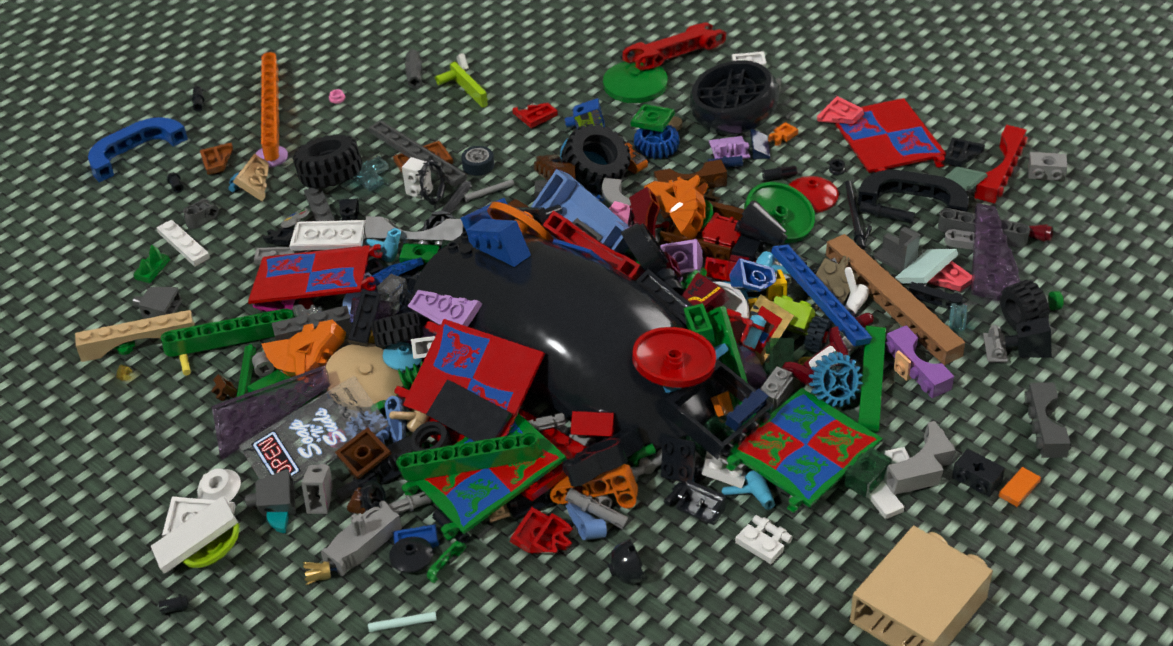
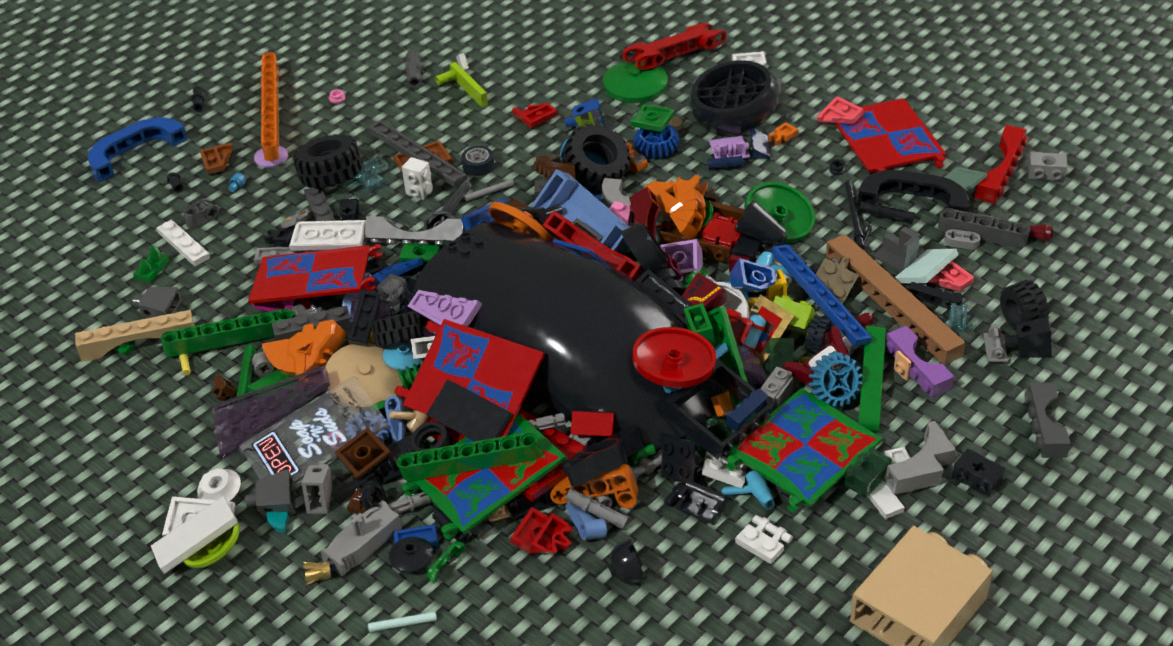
clear yellow hinge [116,364,133,381] -> none
black pin [159,594,189,615] -> none
tan wing [233,154,269,201] -> none
medium azure piece [365,228,401,262] -> none
black piece [416,156,447,209] -> none
blue wedge [466,219,531,267] -> none
reddish brown arch [654,159,727,189] -> none
red brick [705,257,737,281] -> none
black axle [762,165,797,181] -> none
red dish [789,176,839,213] -> none
white piece [844,267,870,316] -> none
black wing [944,137,985,167] -> none
clear purple wing [971,203,1020,300] -> none
orange tile [999,467,1041,507] -> none
green tile [1048,291,1064,310] -> none

